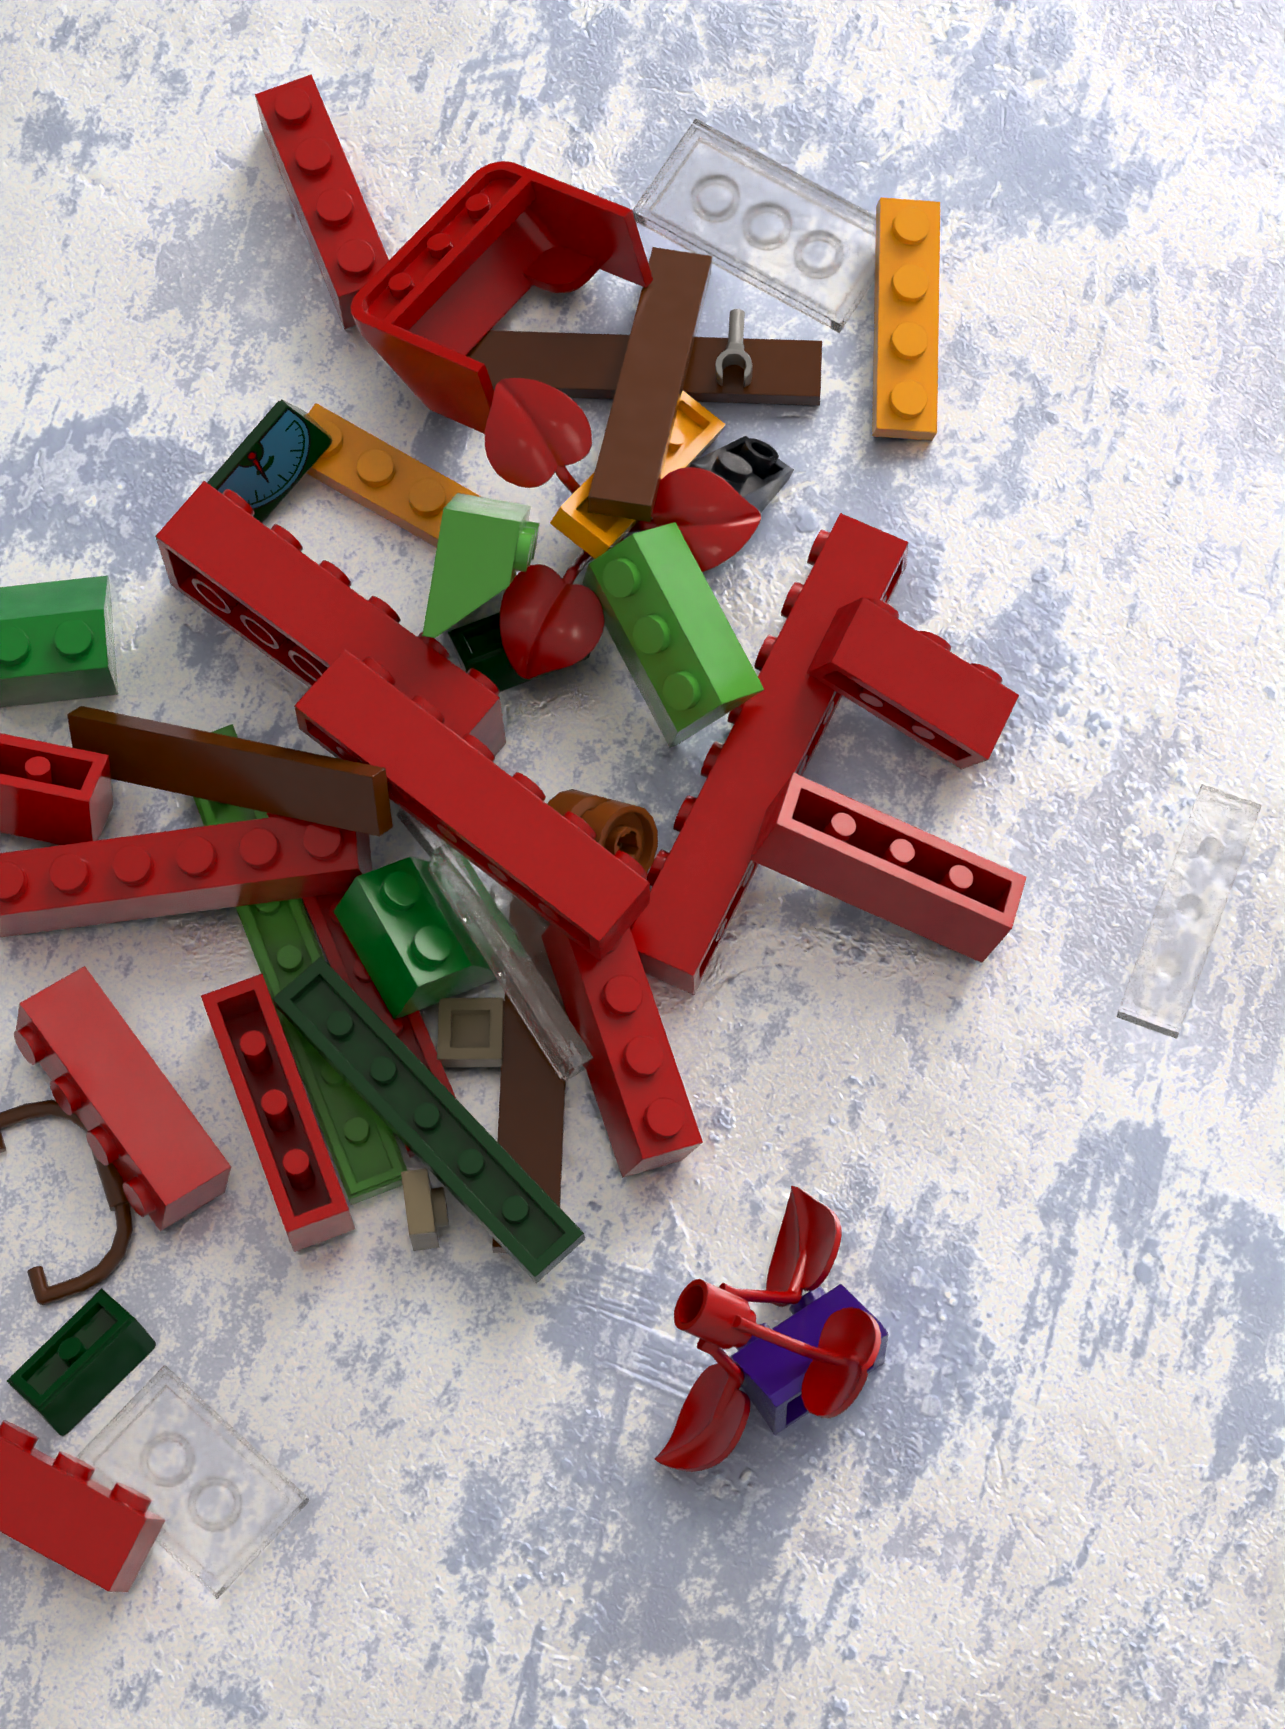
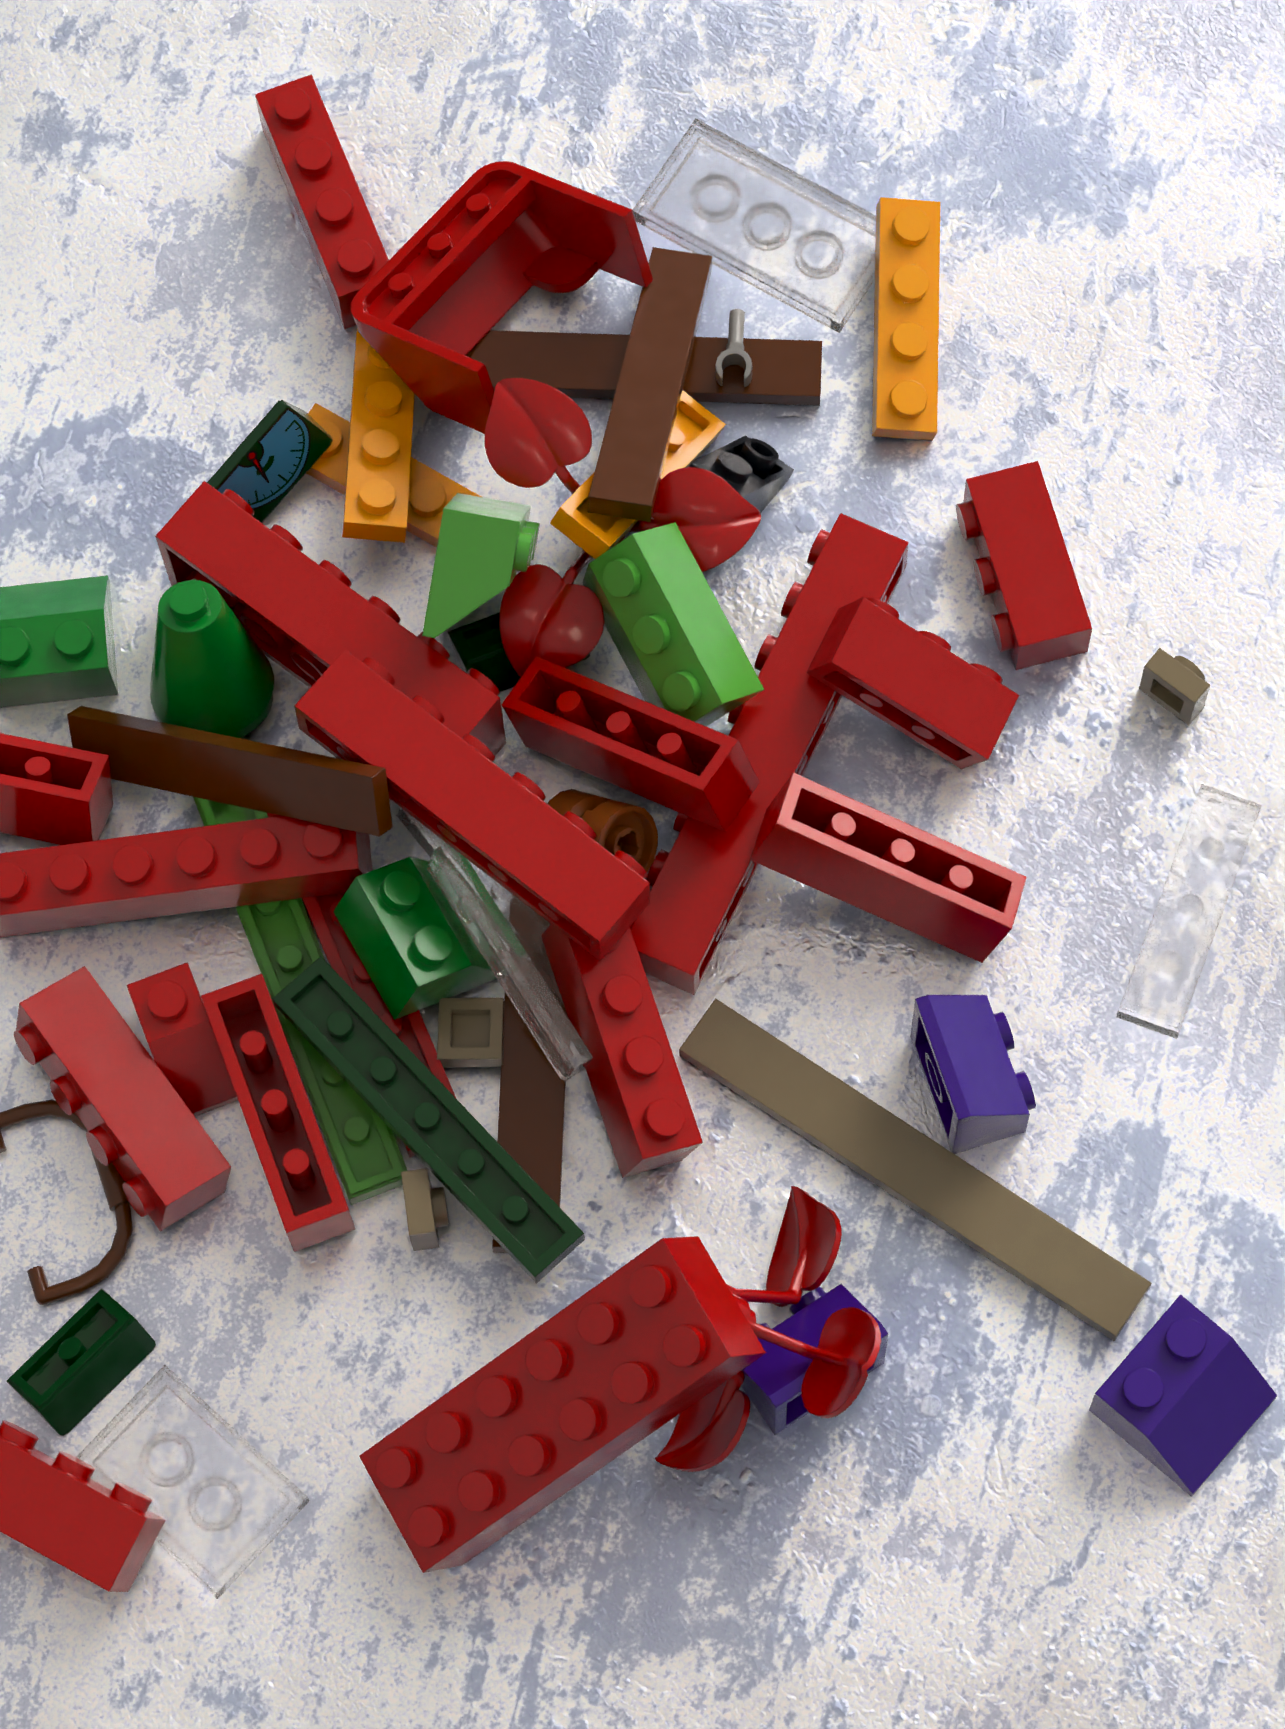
none -> red slope [127,962,238,1116]
none -> green cone [150,580,274,738]
none -> light orange plate [342,329,414,543]
none -> red brick [359,1236,766,1573]
none -> red brick [501,656,760,832]
none -> dark tan tile [679,998,1152,1341]
none -> dark purple slope [910,995,1036,1154]
none -> red brick [956,461,1092,670]
none -> dark purple slope [1089,1294,1277,1497]
none -> dark tan plate [1139,648,1210,726]

